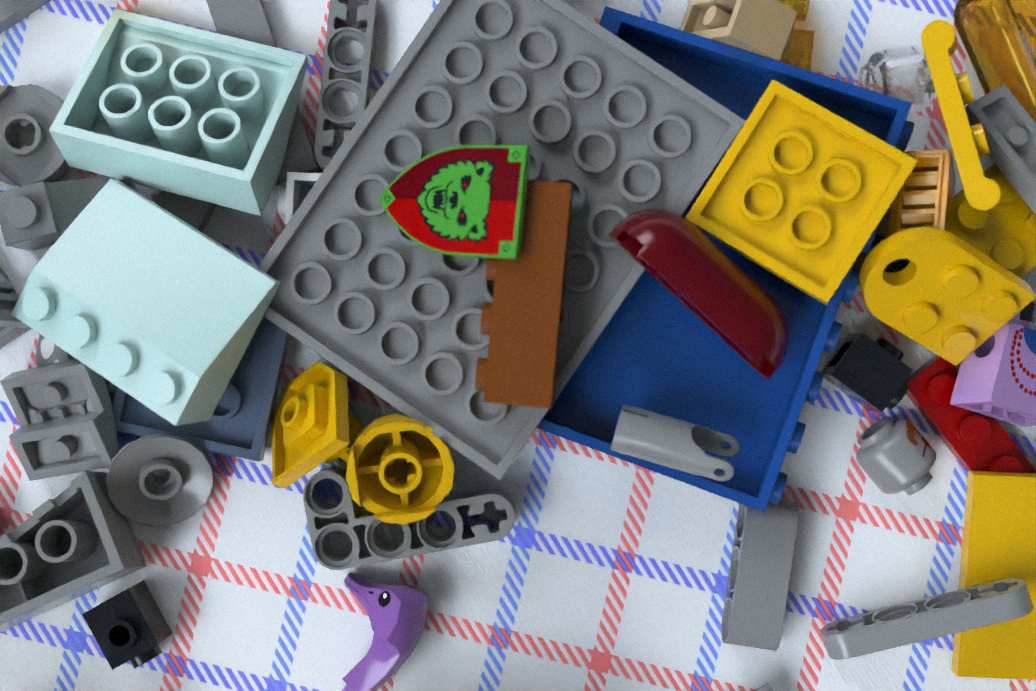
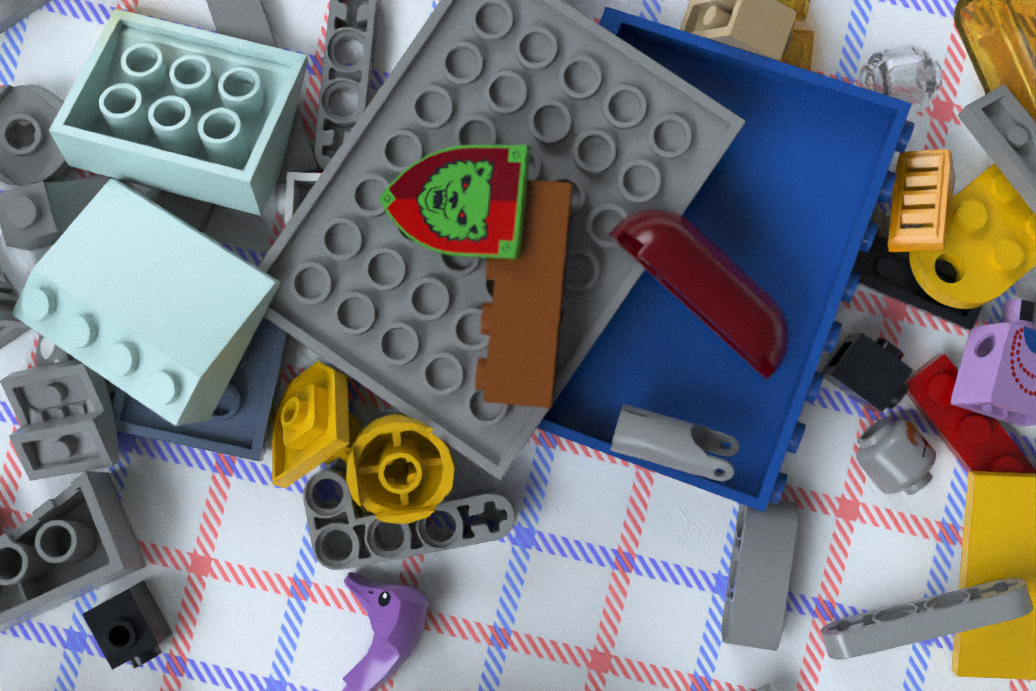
light grey dish [106,433,213,527] -> none
yellow plate [685,79,918,306] -> none
yellow plate [859,227,1036,366] -> none
yellow plate [921,20,1001,211] -> none

